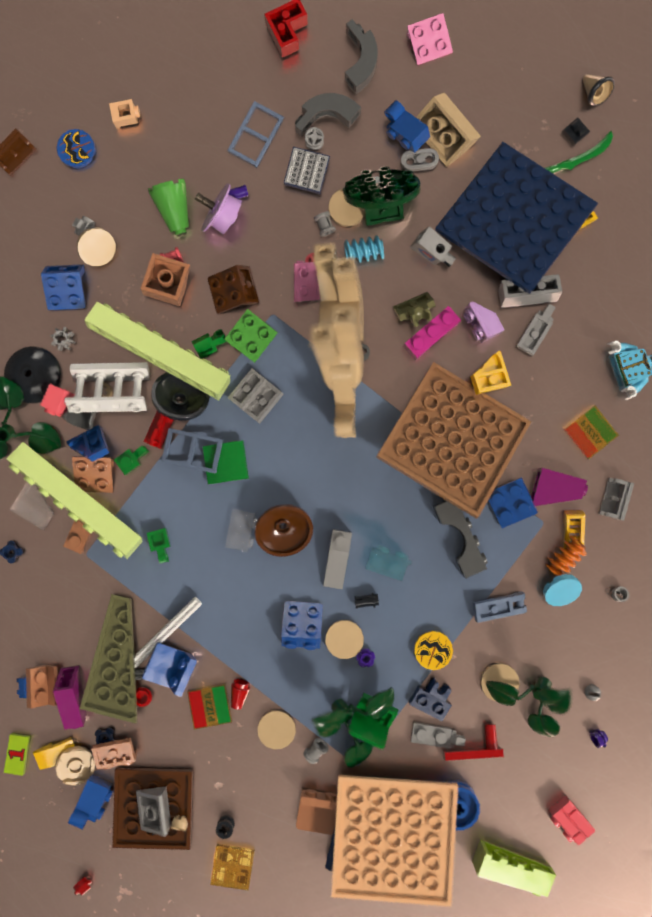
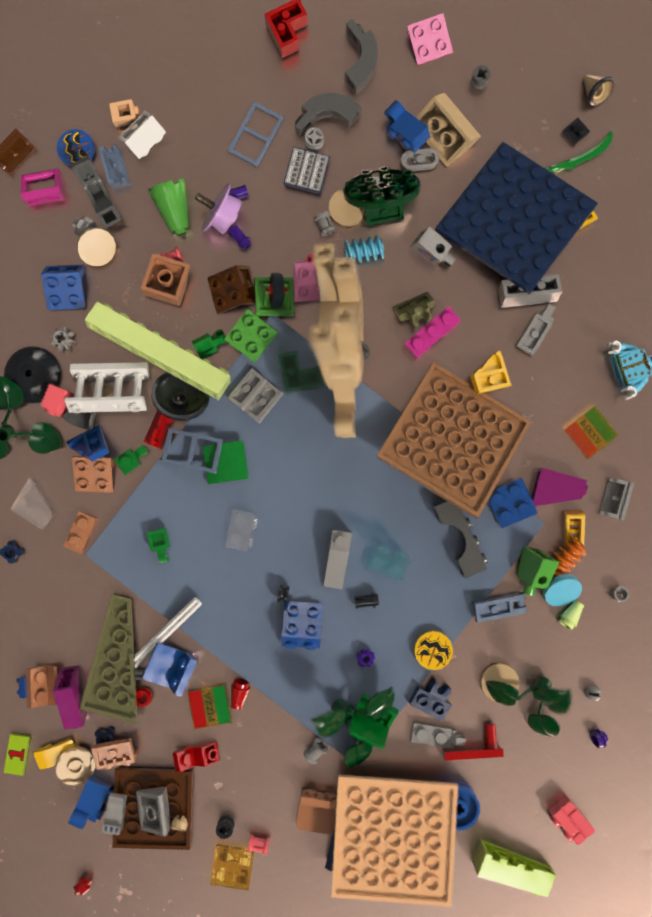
yellowish green brick [7,442,143,559] -> none
reddish brown dish [255,504,313,557] -> none
tan tile [257,710,296,750] -> none
tan tile [325,620,364,659] -> none
lavender slope [463,301,504,343] -> none
none -> dark pink tile [21,168,65,206]
none -> dark grey arch [71,156,122,229]
none -> sand blue hinge [98,144,131,190]
none -> light grey leg [101,793,127,835]
none -> white brick [118,111,166,159]
none -> red slope [172,742,220,772]
none -> dark purple pin [228,225,252,250]
none -> coral bush [248,834,270,856]
none -> bright green plate [254,273,295,316]
none -> black bush [277,585,290,604]
none -> clear green brick [278,351,324,395]
none -> dark grey bush [471,65,491,90]
none -> bright green torso [517,546,559,596]
none -> yellowish green cone [559,600,584,630]

